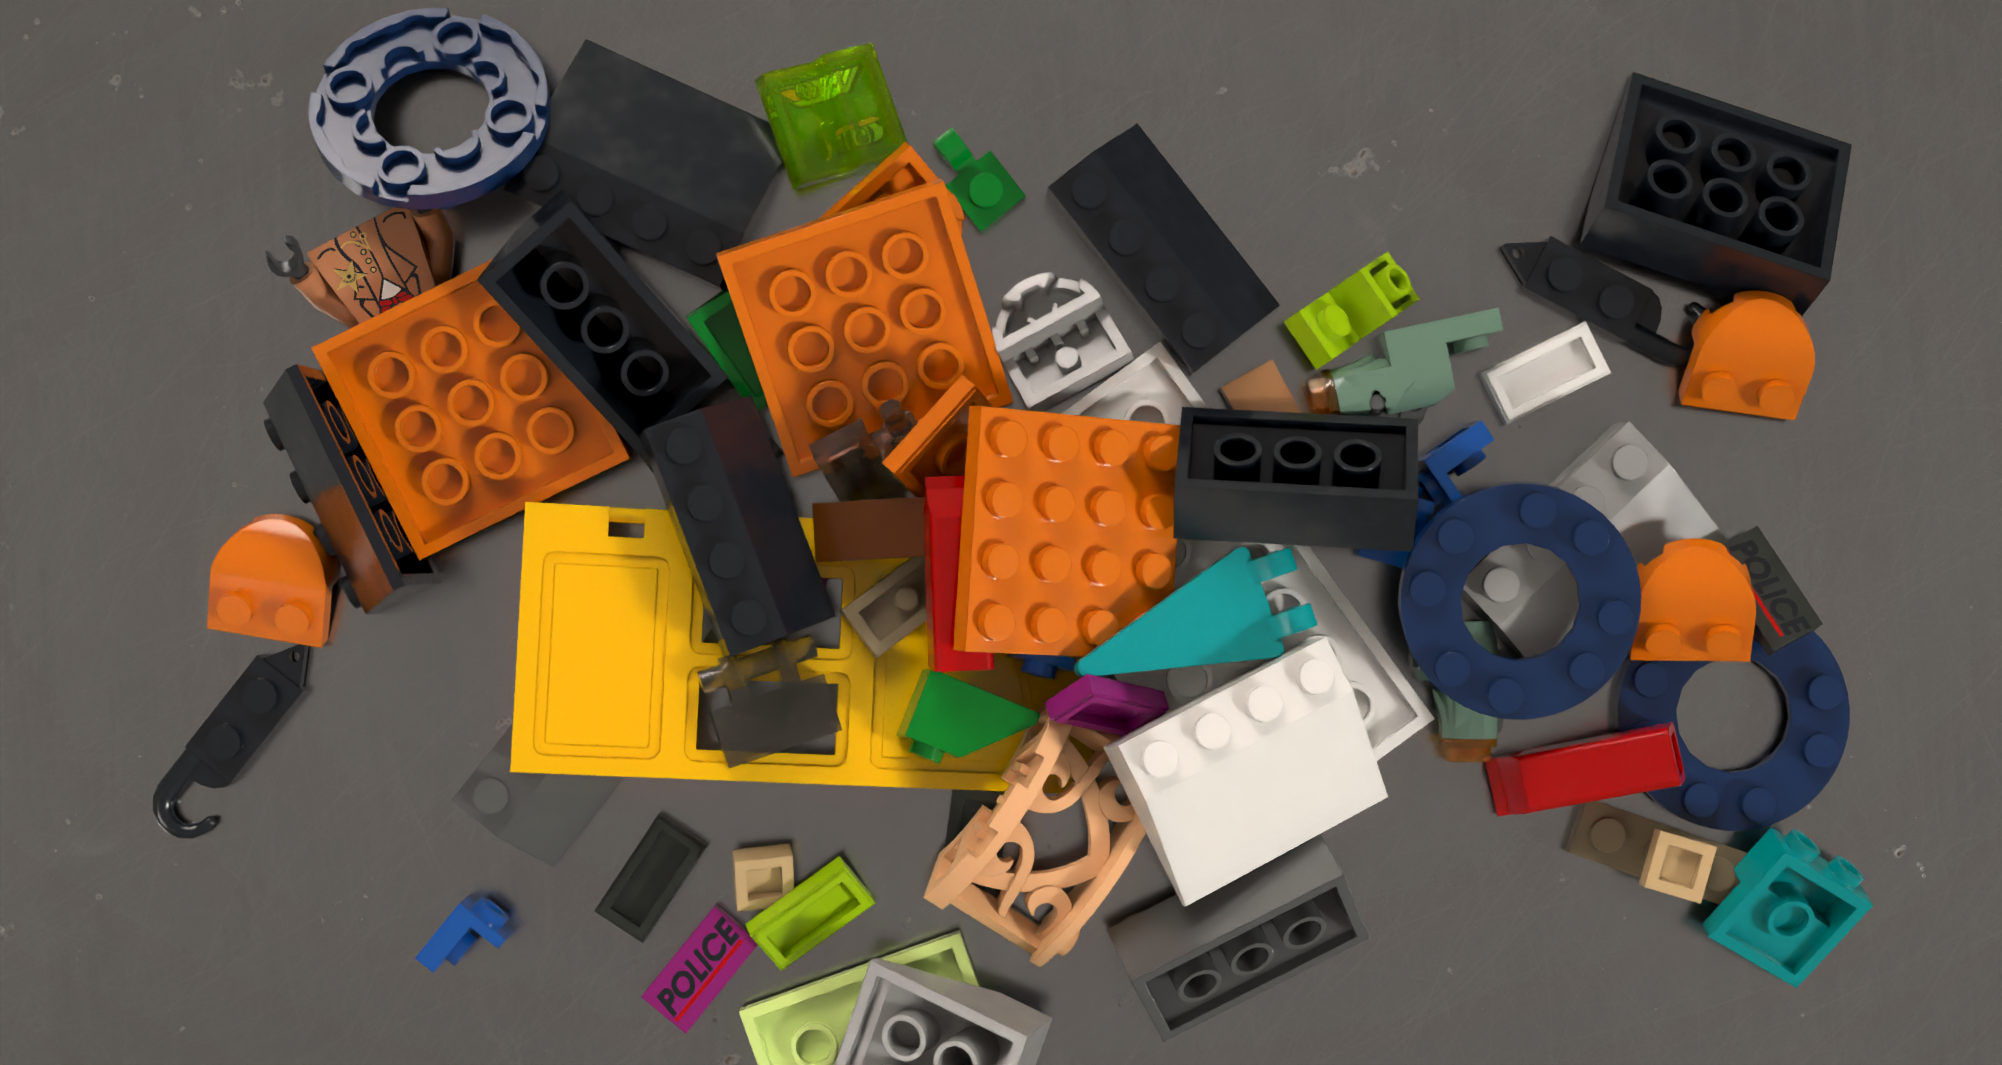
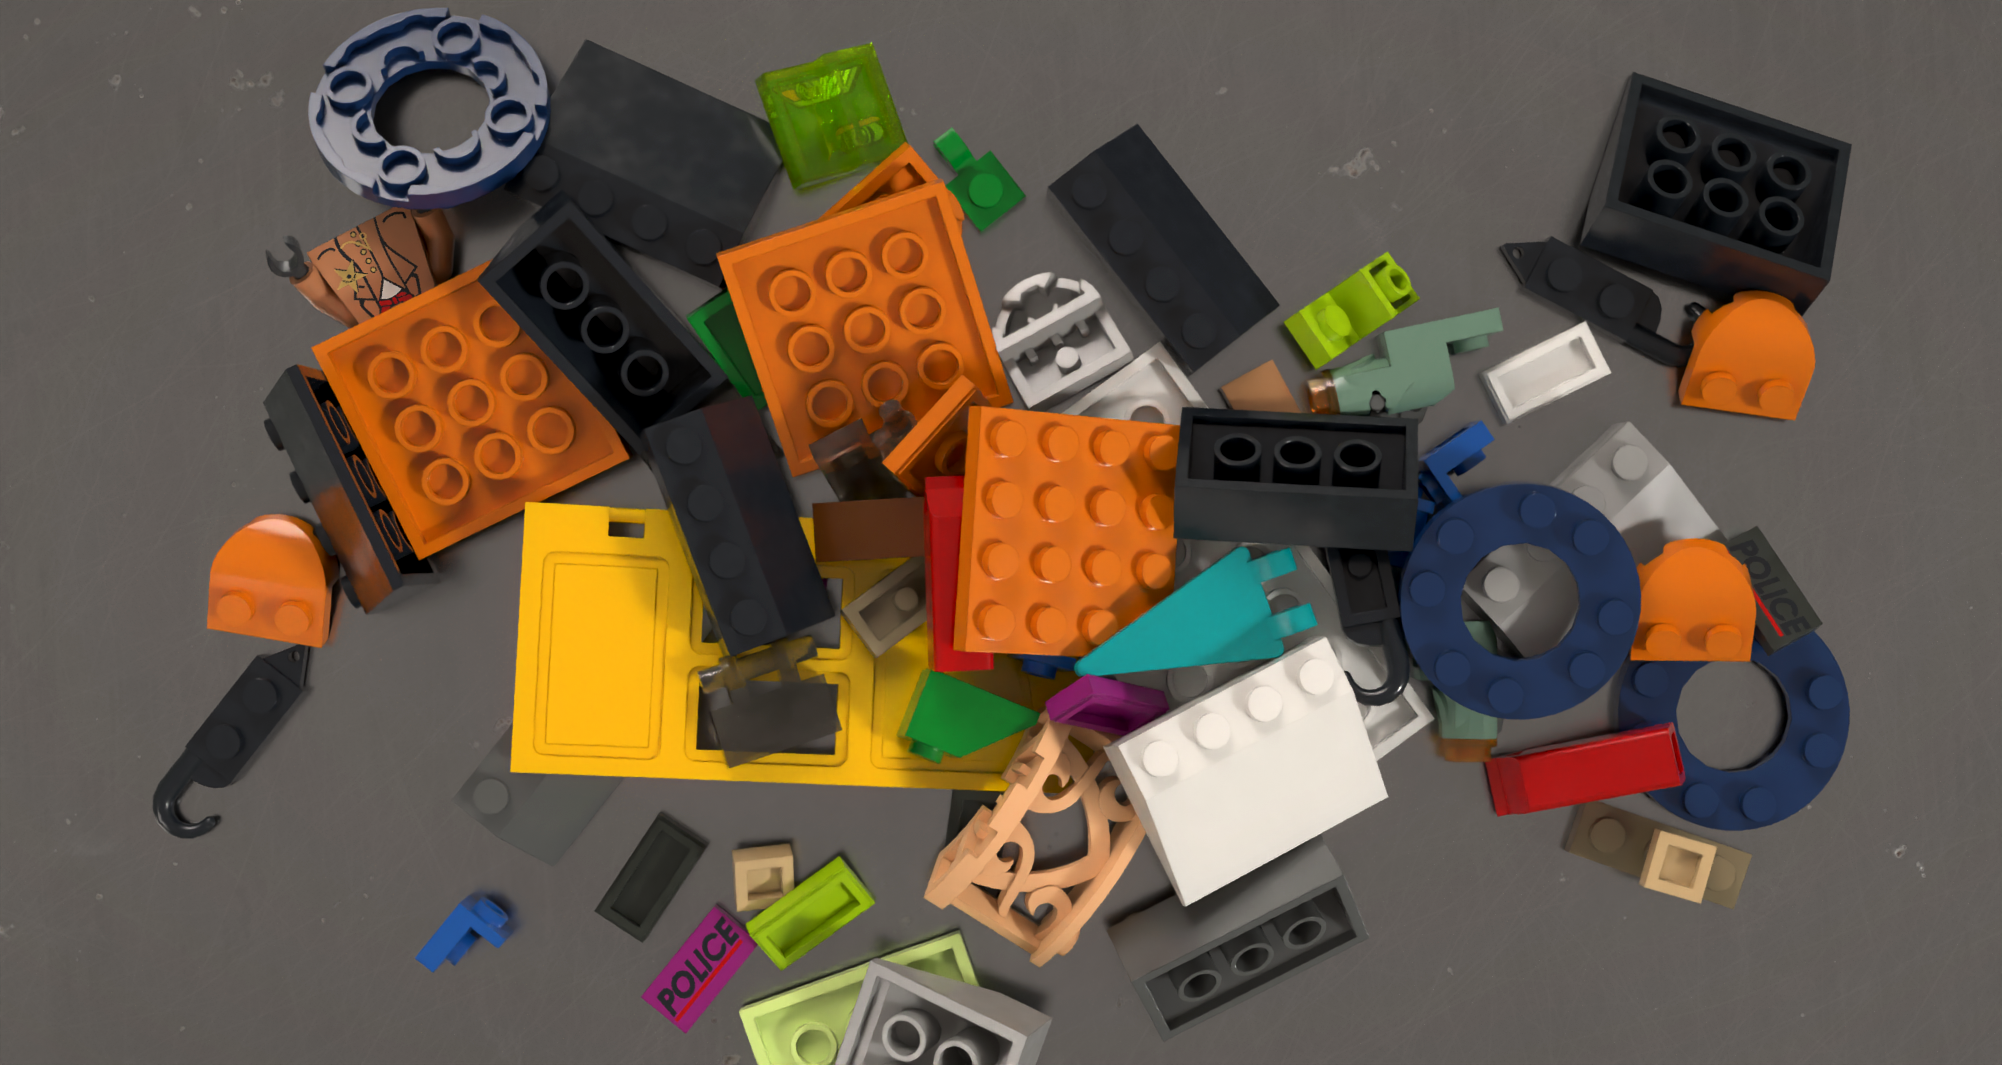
teal plate [1702,827,1874,988] -> none
none -> black plate [1325,547,1410,706]

